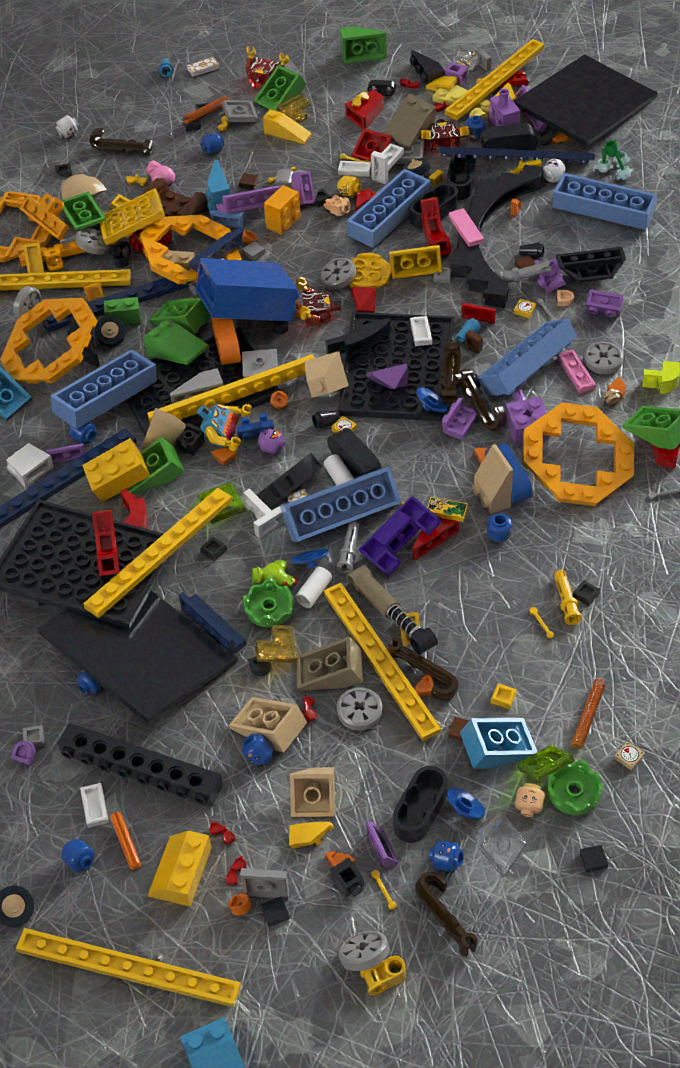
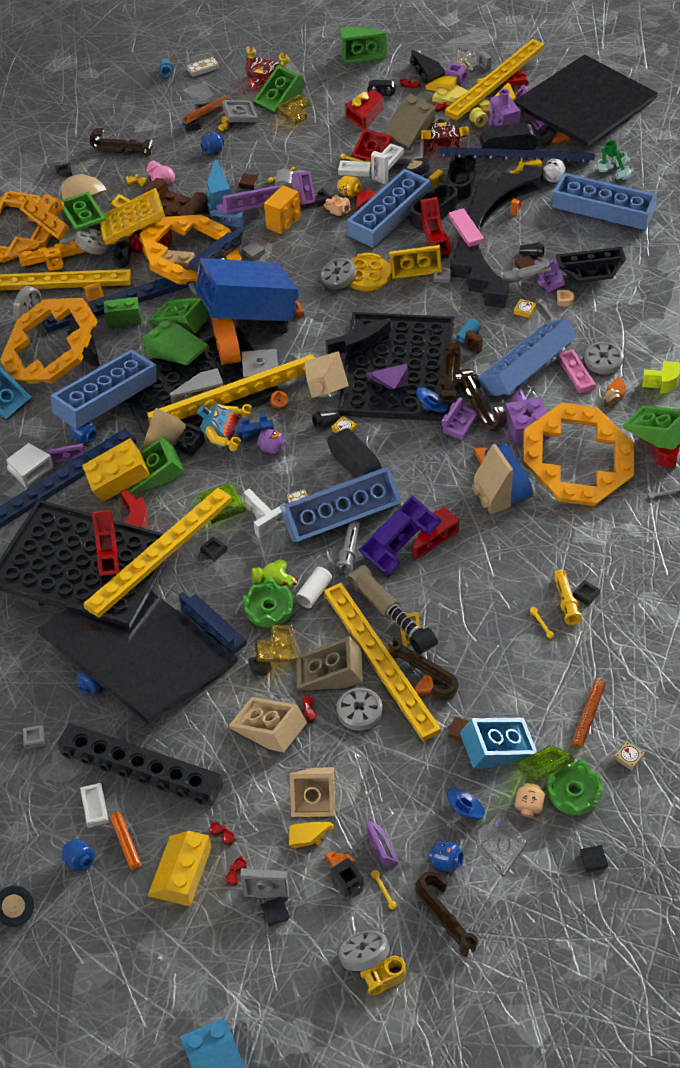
medium lavender tile [11,741,36,765] -> none
yellow plate [16,928,241,1008] -> none
yellow tile [23,243,45,273] -> none
white head [55,115,79,139] -> none
black wheel [95,316,126,347] -> none
orange tile [211,448,238,466] -> none
orange tile [228,893,252,916] -> none
orange tile [242,230,257,244] -> none
blue head [242,734,273,766] -> none
black slope [256,453,322,508] -> none
yellow slope [263,110,312,144] -> none
blue dish [291,549,329,568] -> none
clear red torso [296,277,342,327] -> none
white pin [324,454,354,485] -> none
red slope [351,287,376,313] -> none
black plant [393,766,448,843] -> none
white tile [410,316,432,346] -> none
tile [427,497,468,522] -> none
red slope [461,303,496,324] -> none
blue head [466,115,486,140] -> none
blue head [487,514,512,542] -> none
yellow tile [490,683,517,710] -> none
medium lavender bracket [585,289,624,317] -> none

